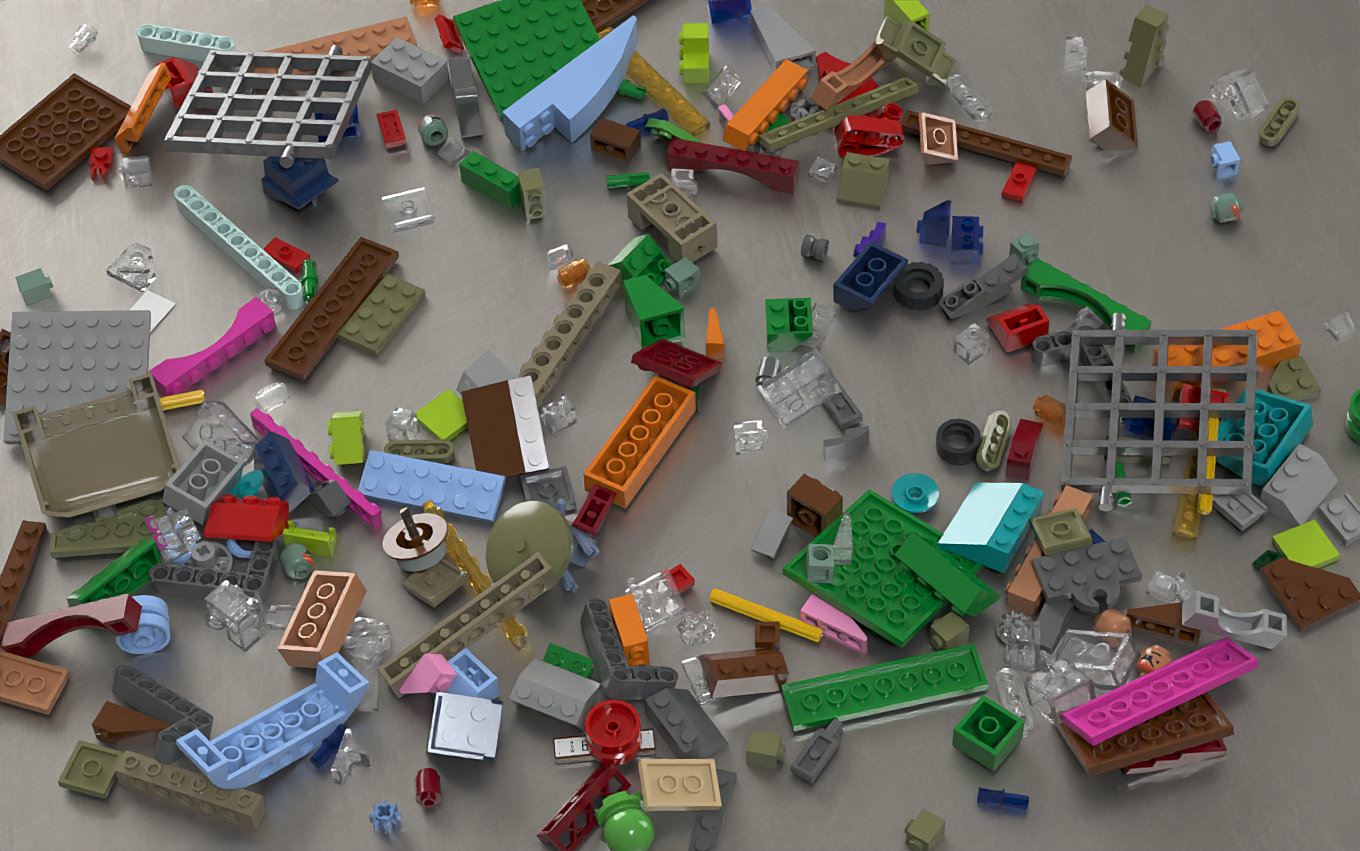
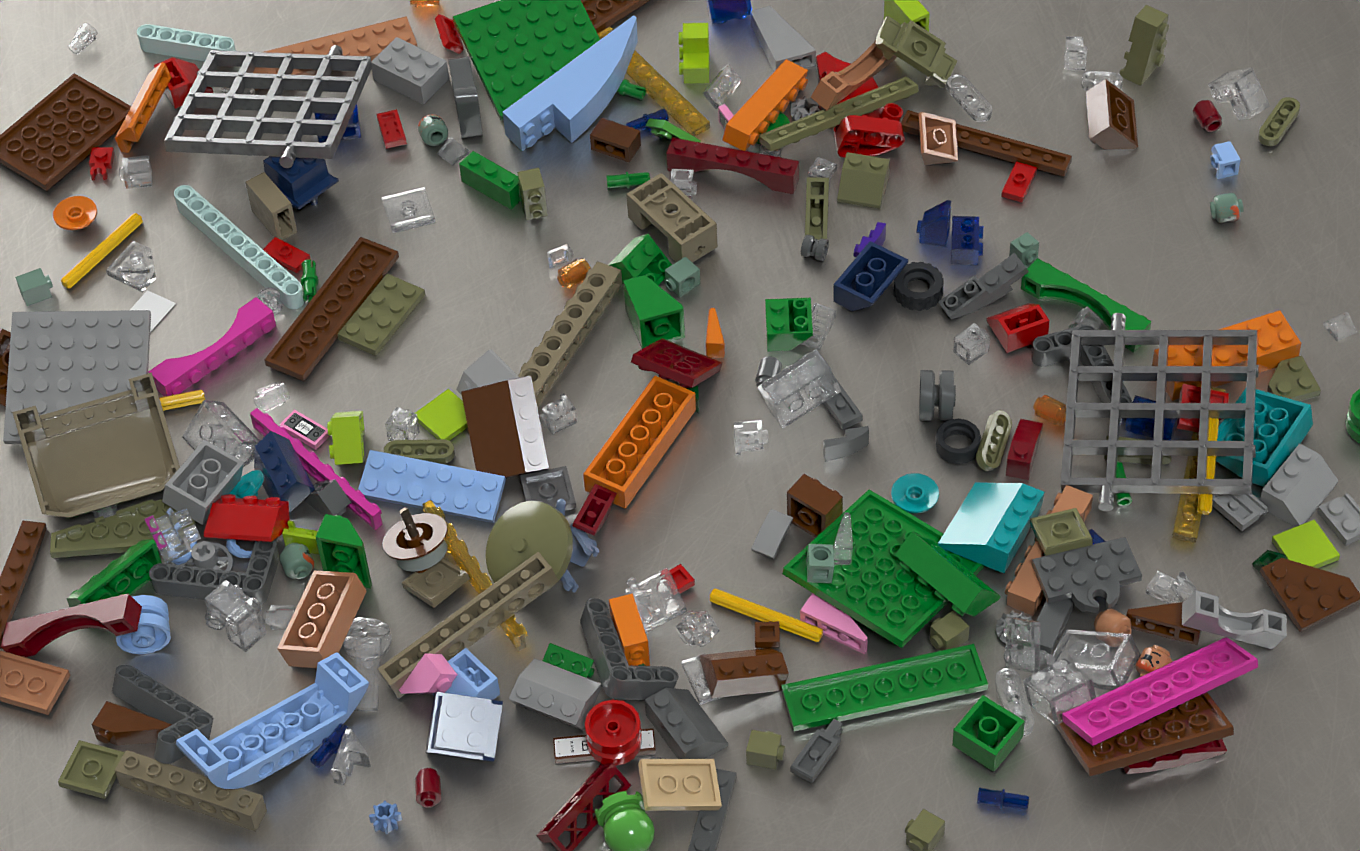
none -> orange dish [53,196,97,230]
none -> yellow axle [61,213,143,289]
none -> dark tan brick [245,172,297,240]
none -> tile [280,409,330,450]
none -> green slope [316,514,372,589]
none -> olive slope [805,177,829,240]
none -> dark grey wheel [919,370,956,421]

